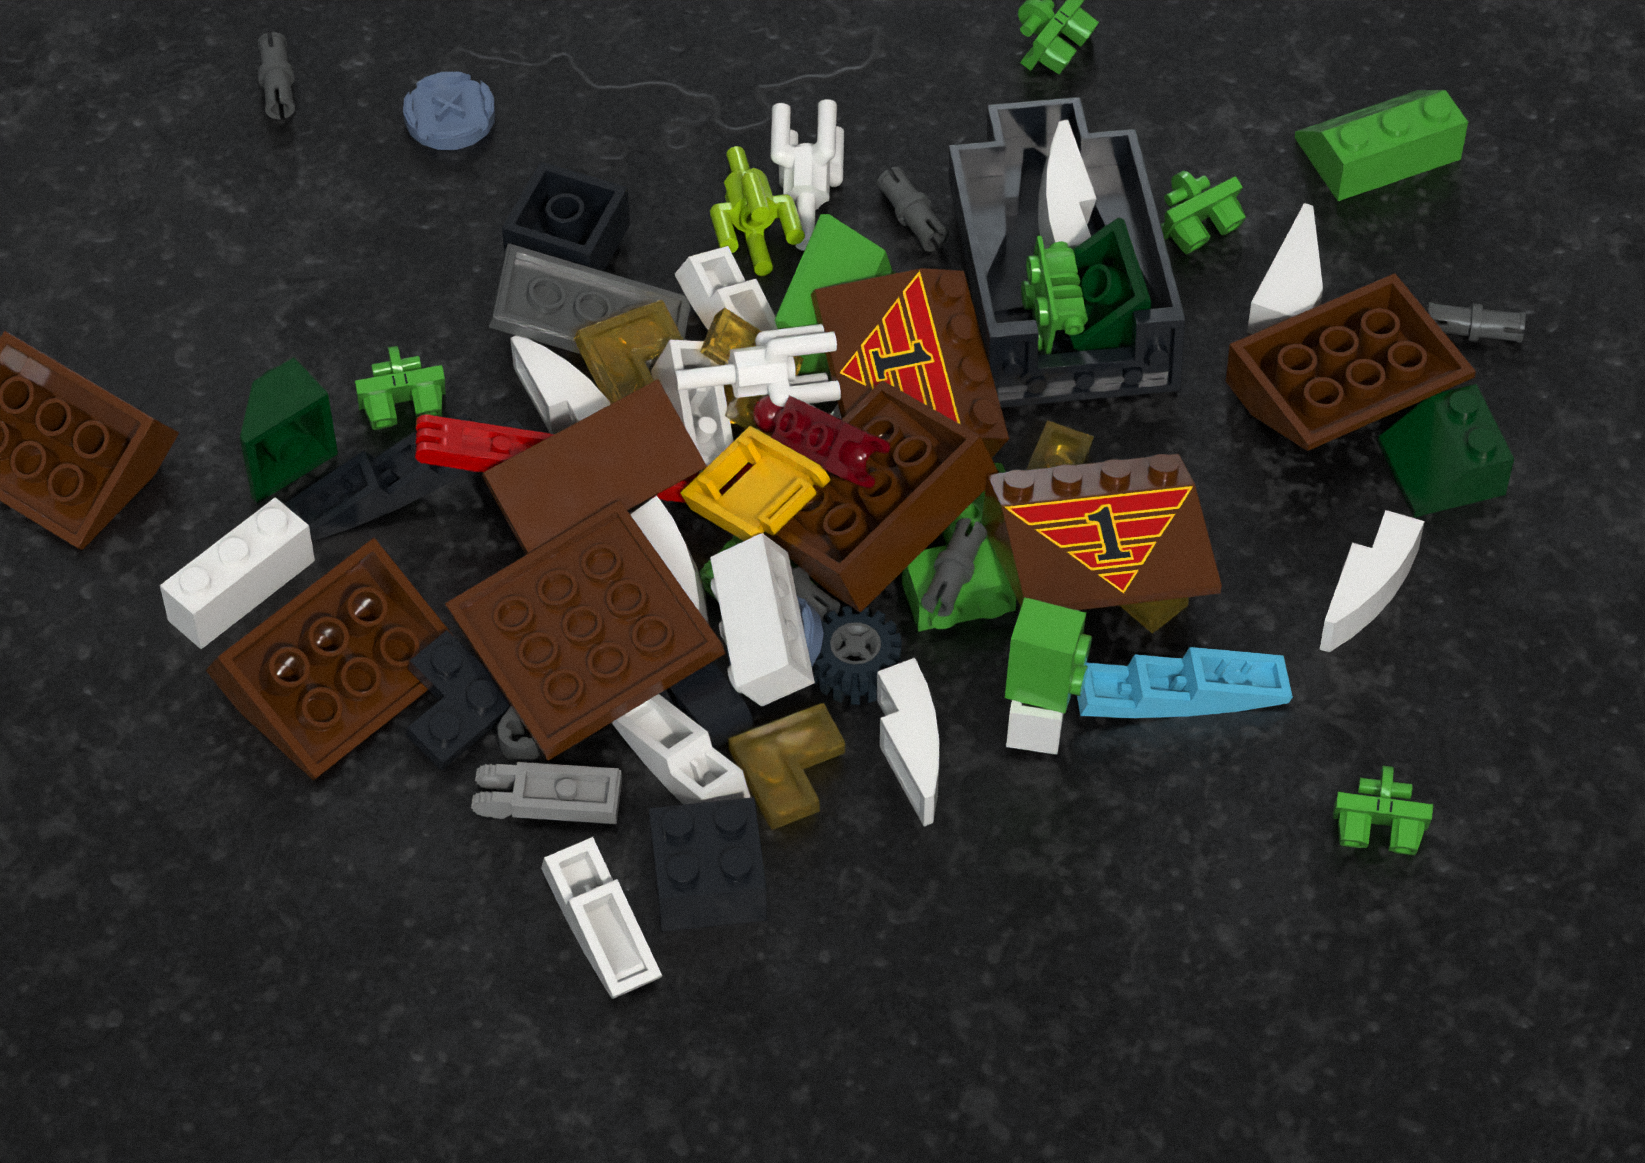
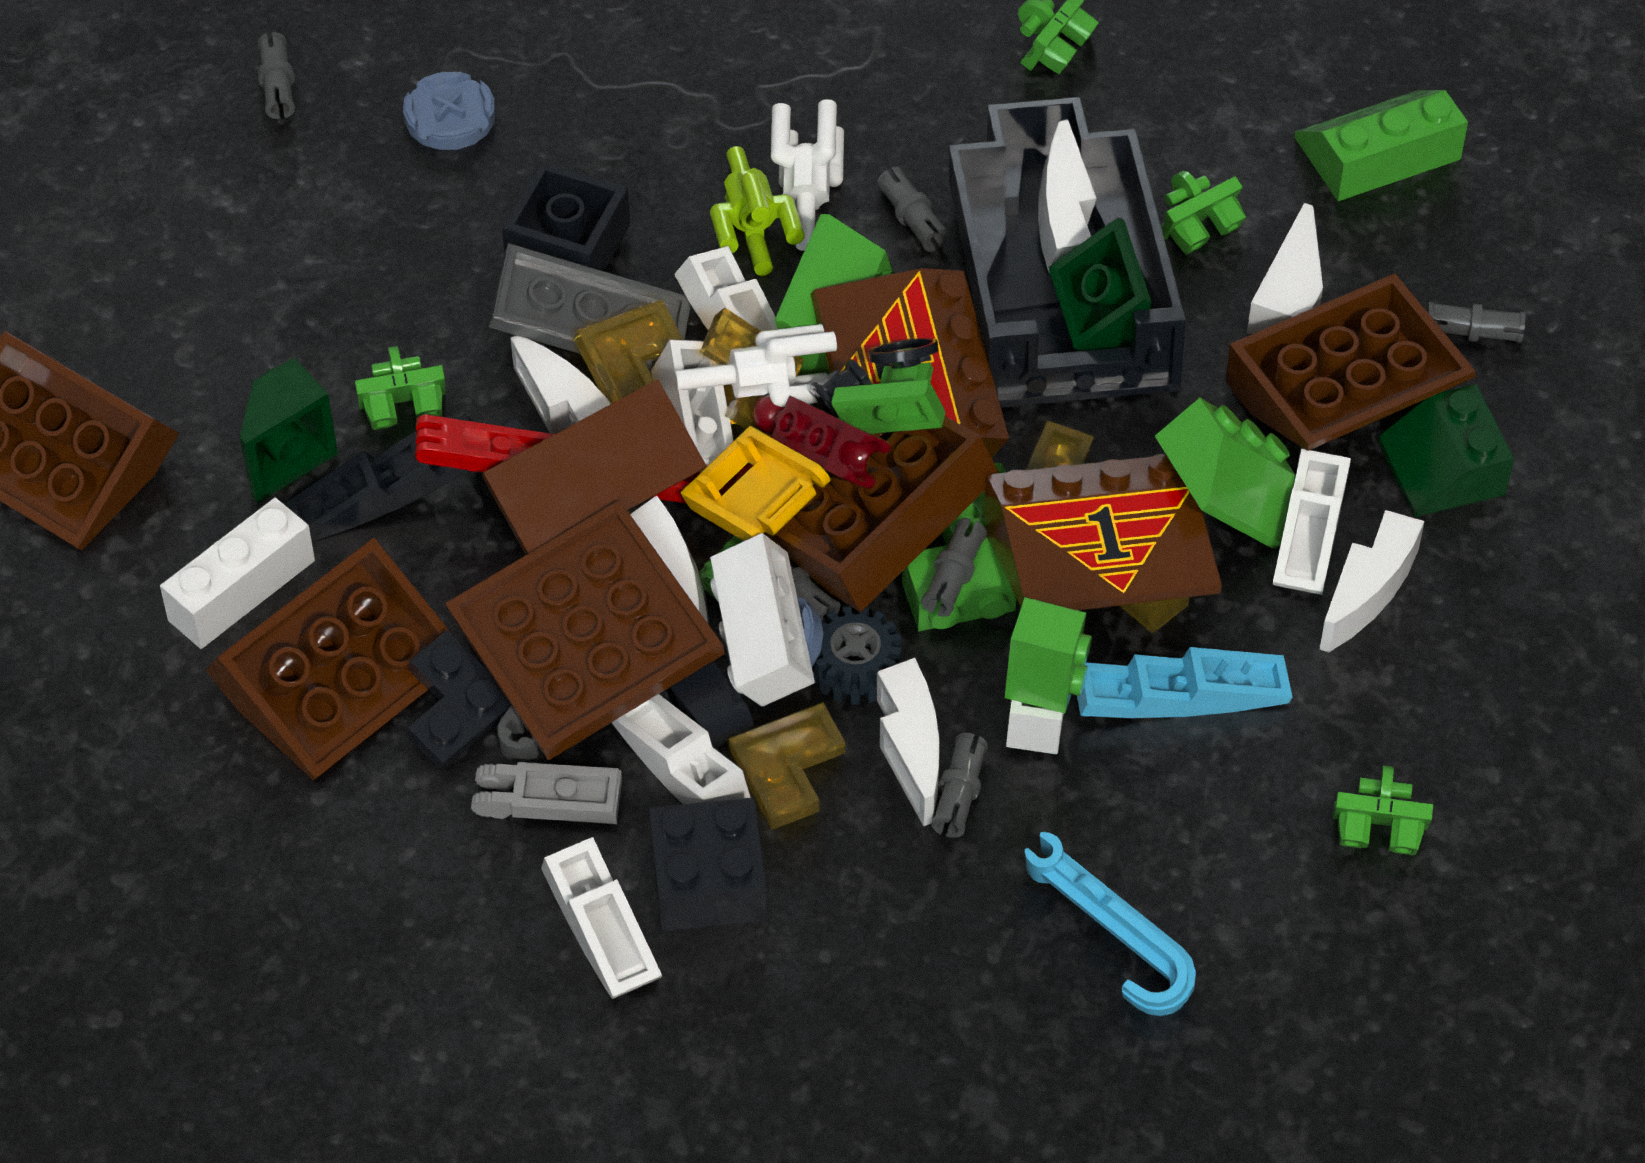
bright green hinge [1021,236,1088,355] -> none
none -> black bush [810,359,872,418]
none -> bright green piece [831,338,946,434]
none -> dark grey pin [931,733,988,838]
none -> medium azure piece [1025,832,1196,1016]
none -> bright green slope [1155,398,1296,550]
none -> white slope [1273,449,1351,595]

